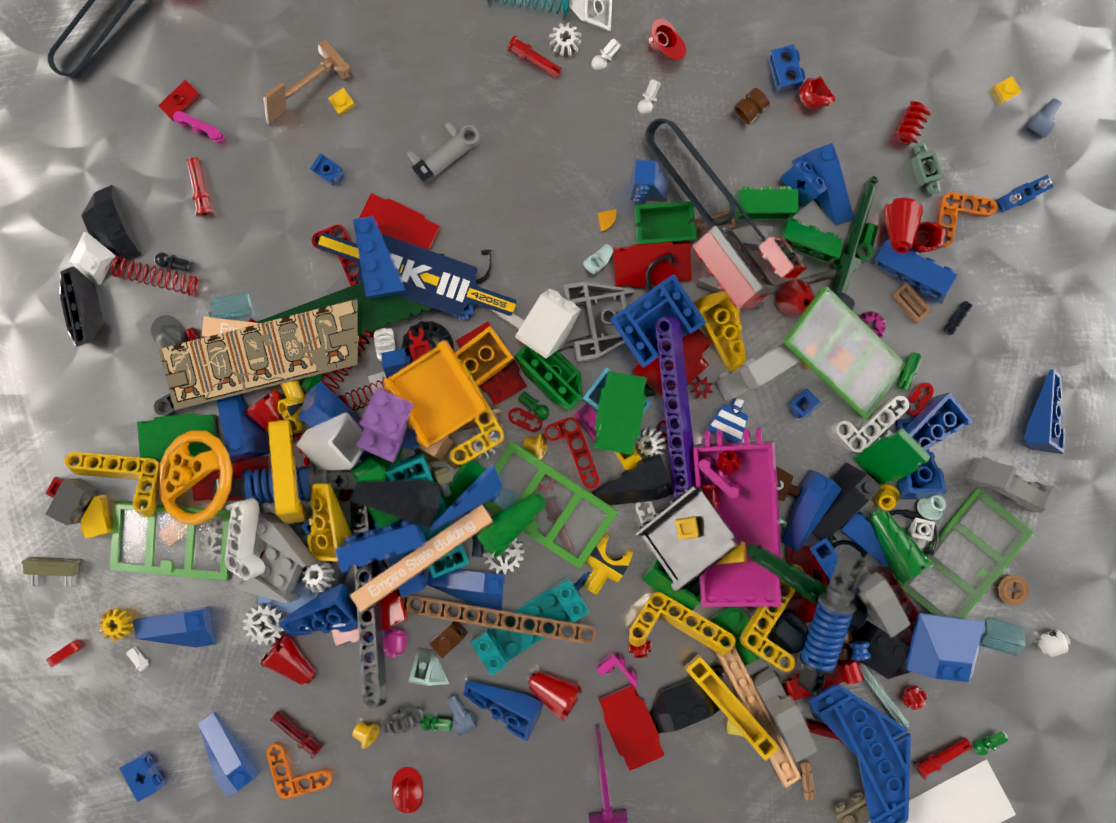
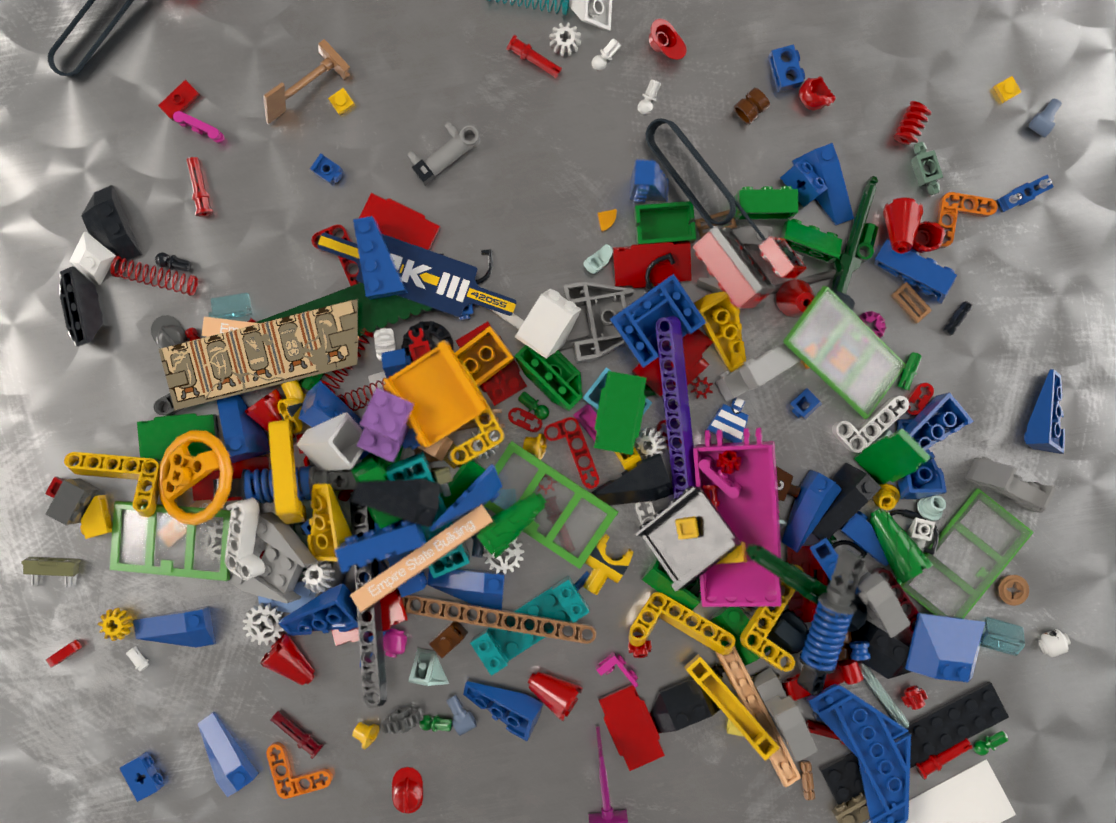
none -> black plate [819,682,1009,805]

